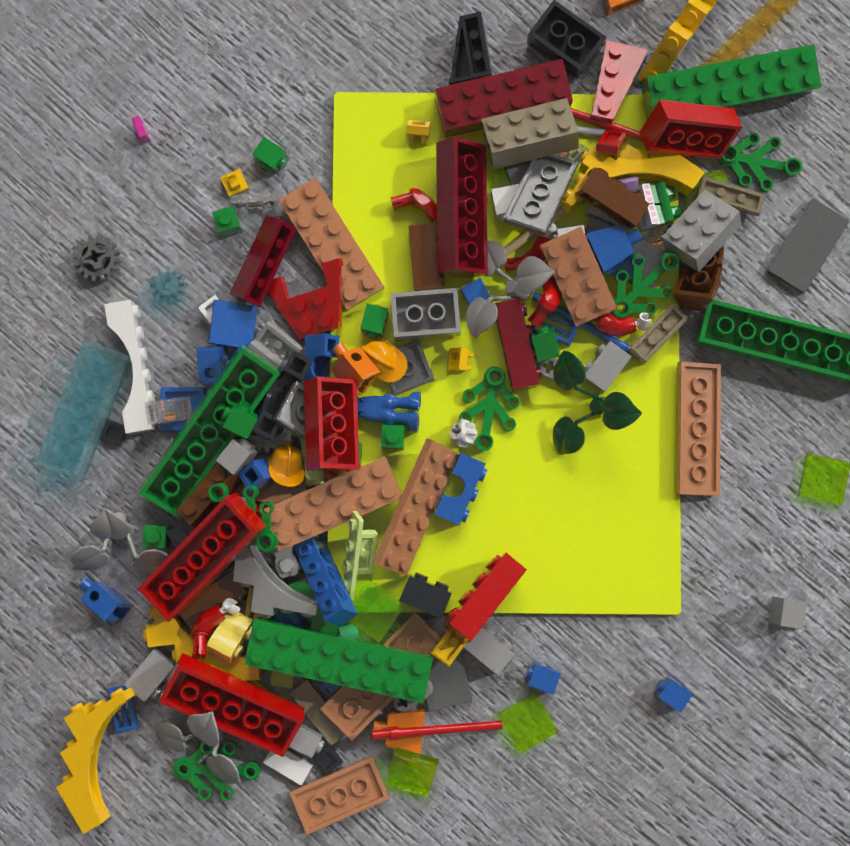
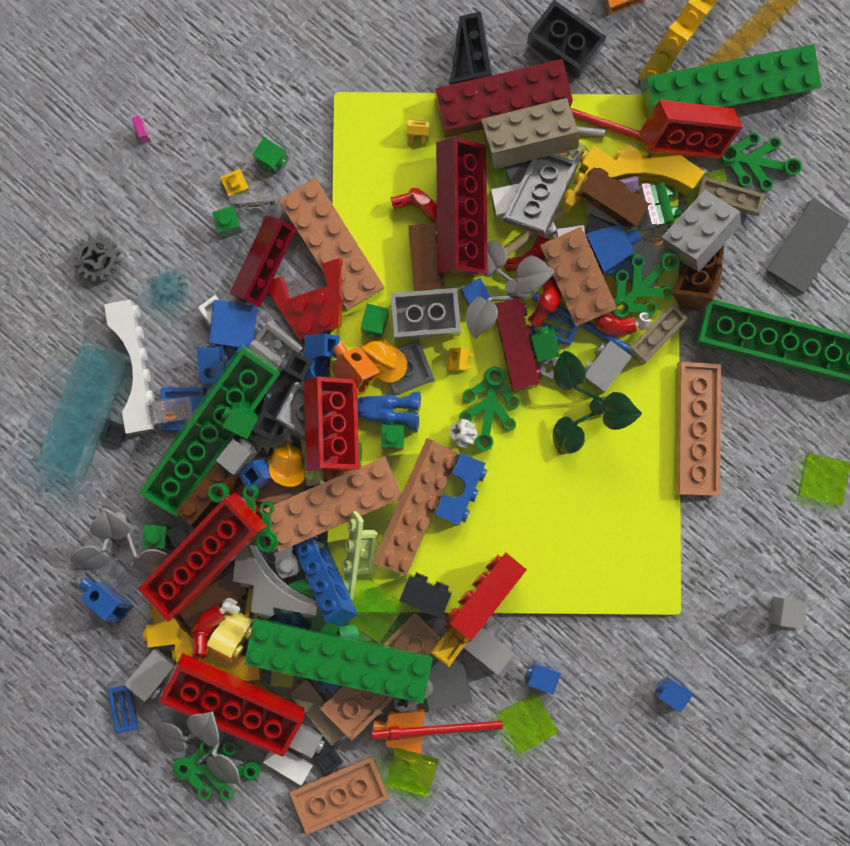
yellow arch [56,687,136,834] -> none
wing [590,41,649,124] -> none
red tile [595,129,627,155] -> none

